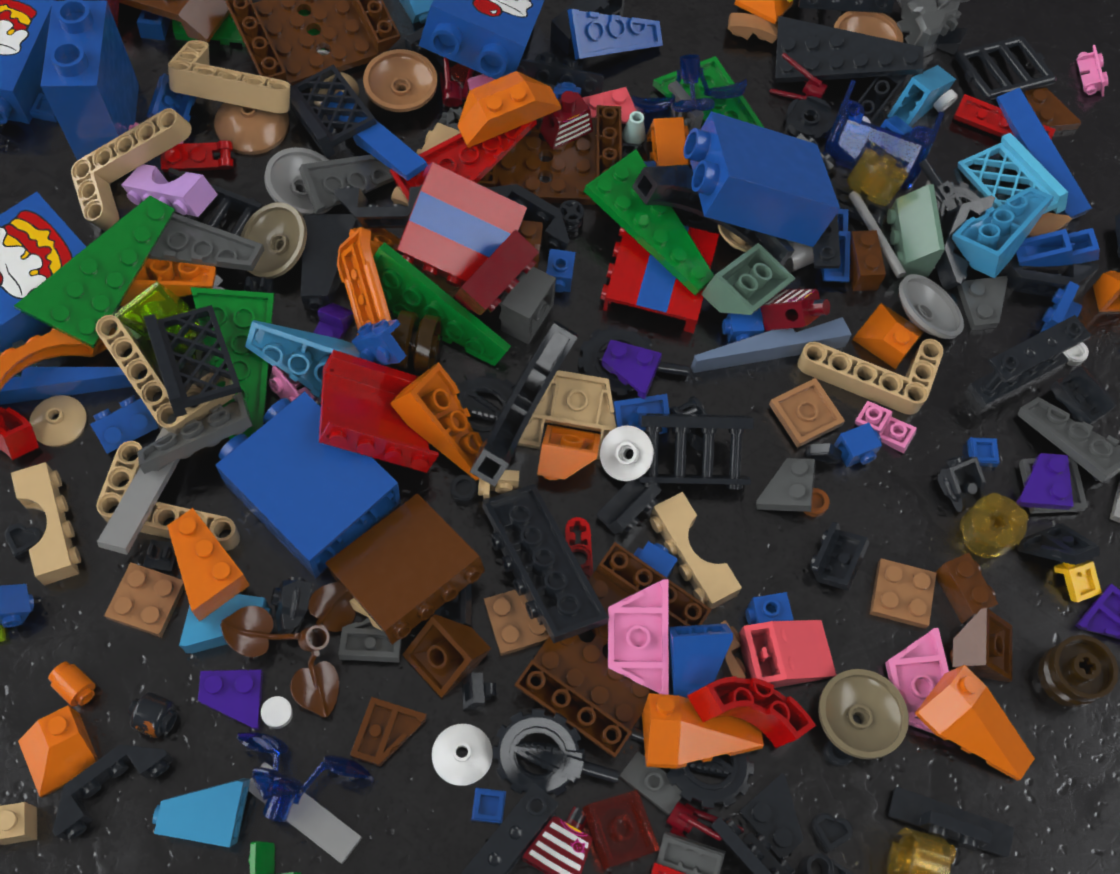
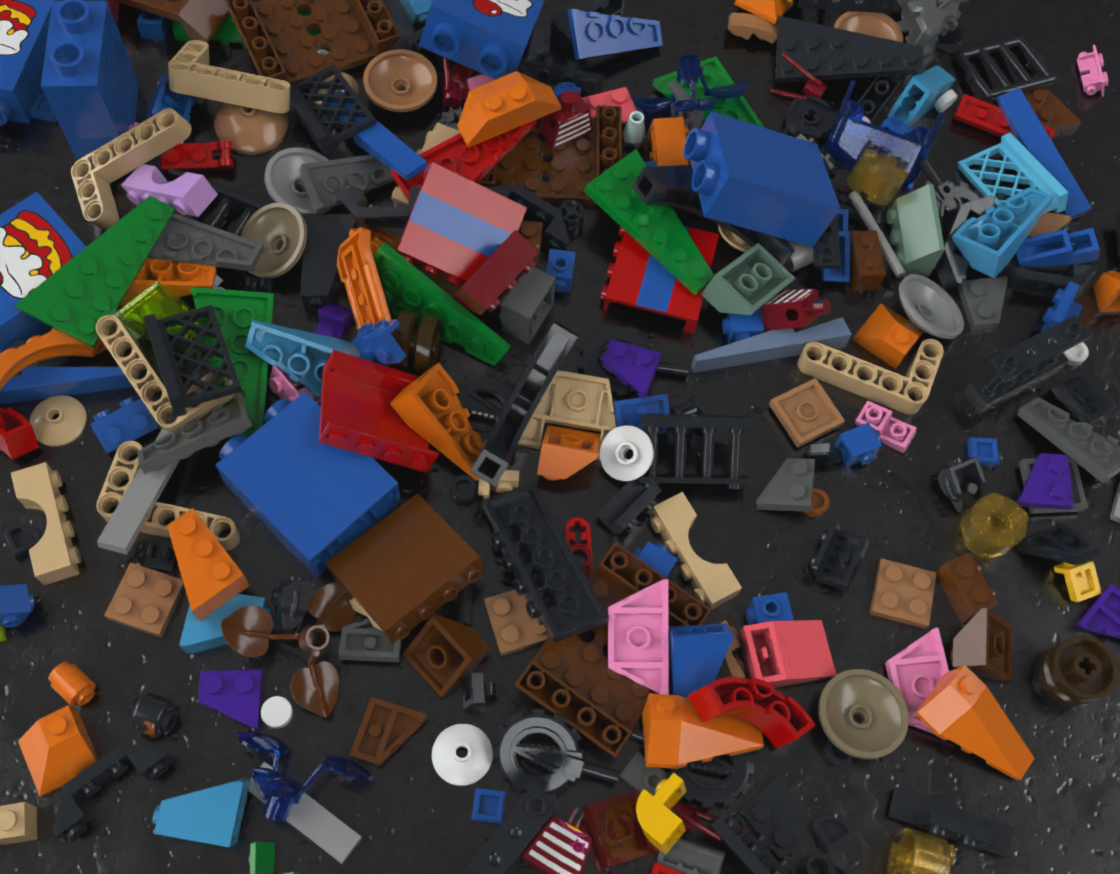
none -> yellow brick [636,773,687,855]

